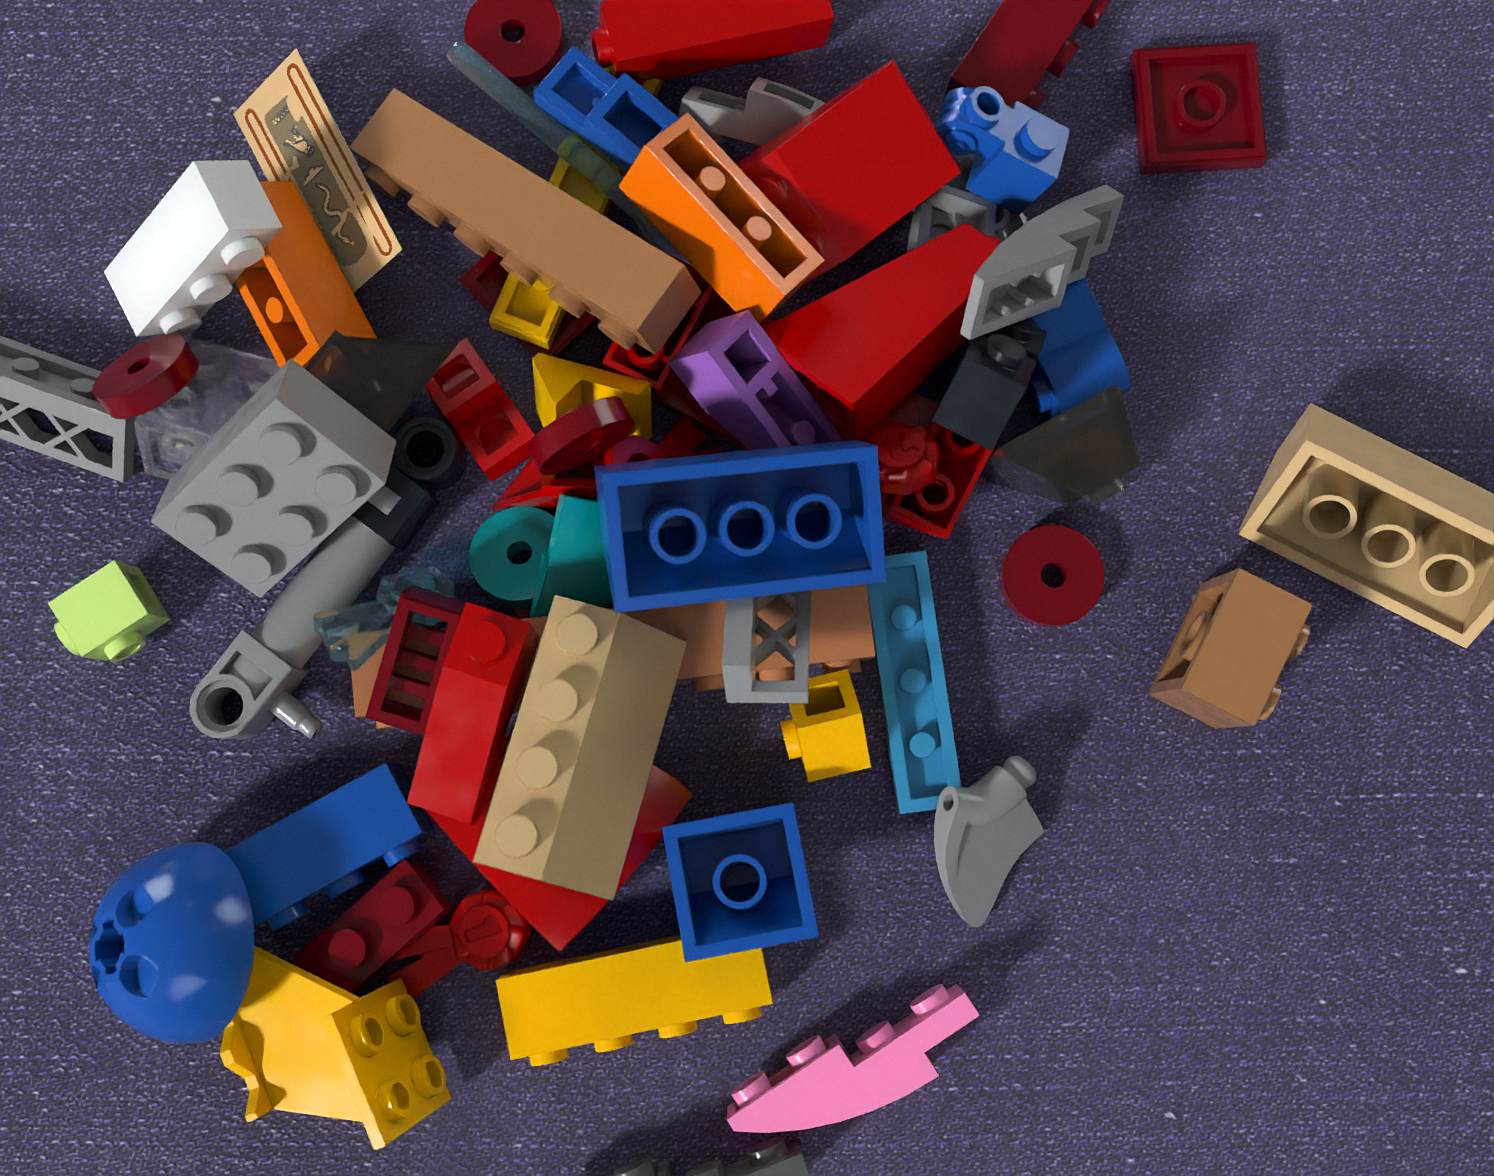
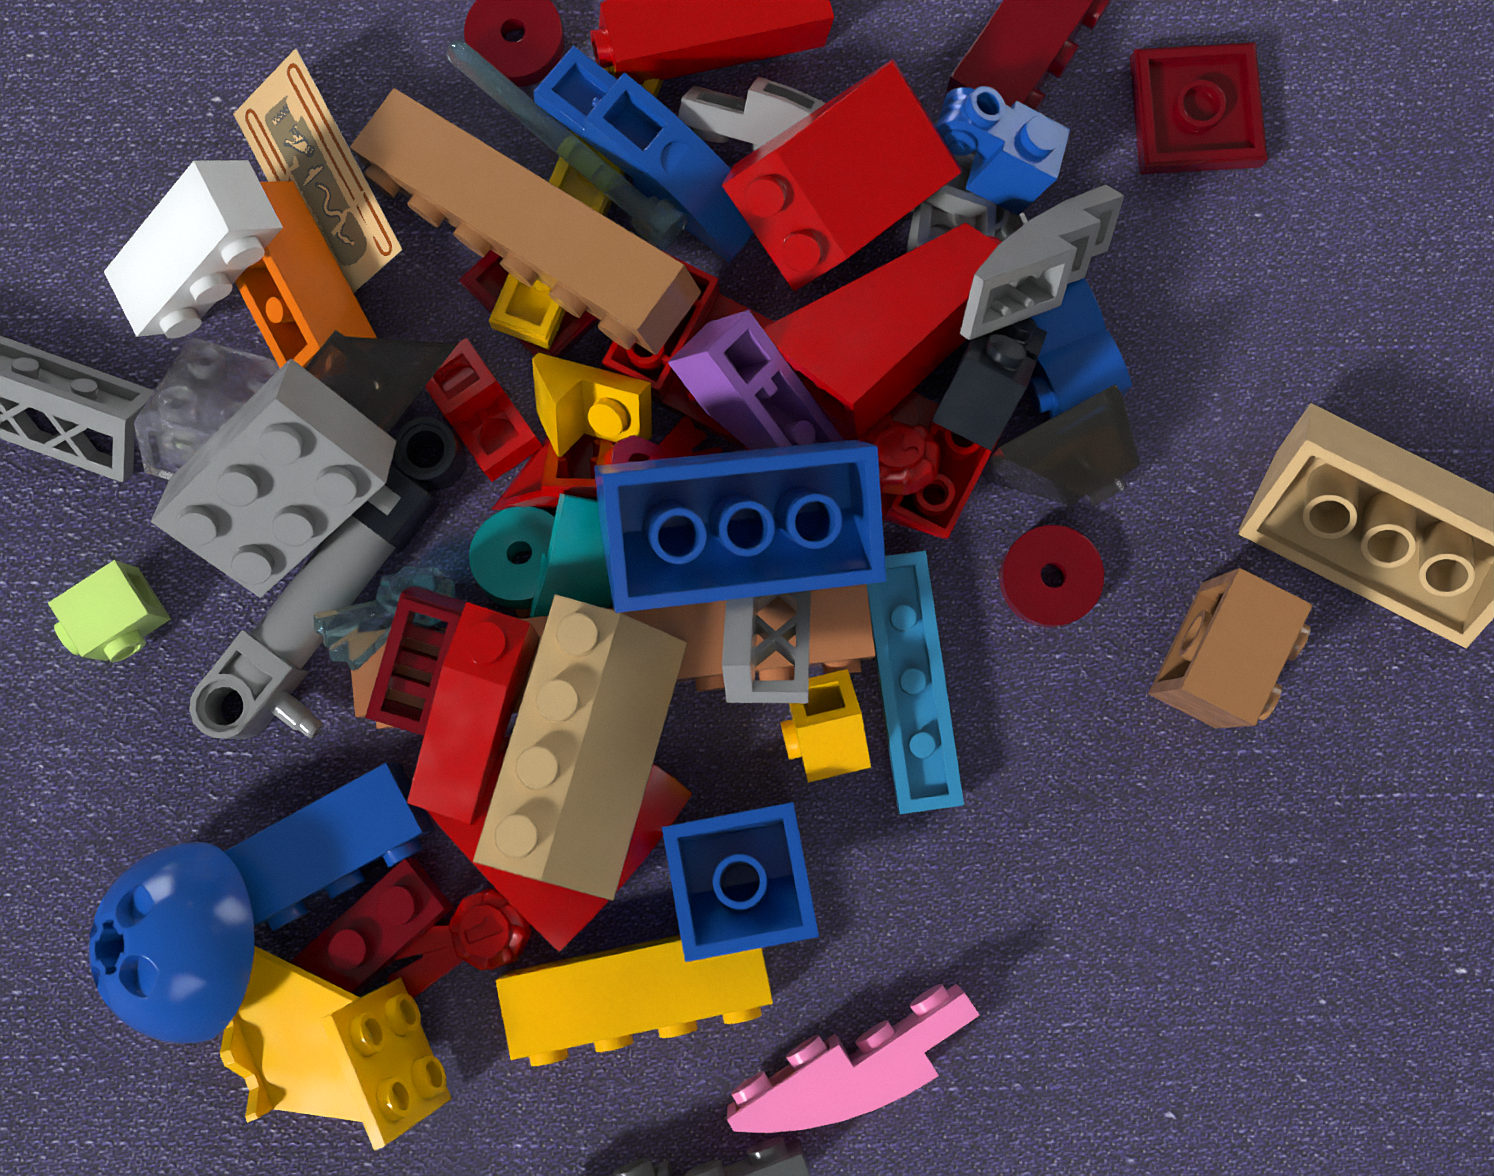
dark red piece [92,334,199,419] -> none
dark red piece [527,396,635,475] -> none
orange brick [618,112,825,325] -> none
light grey arm [934,756,1045,928] -> none

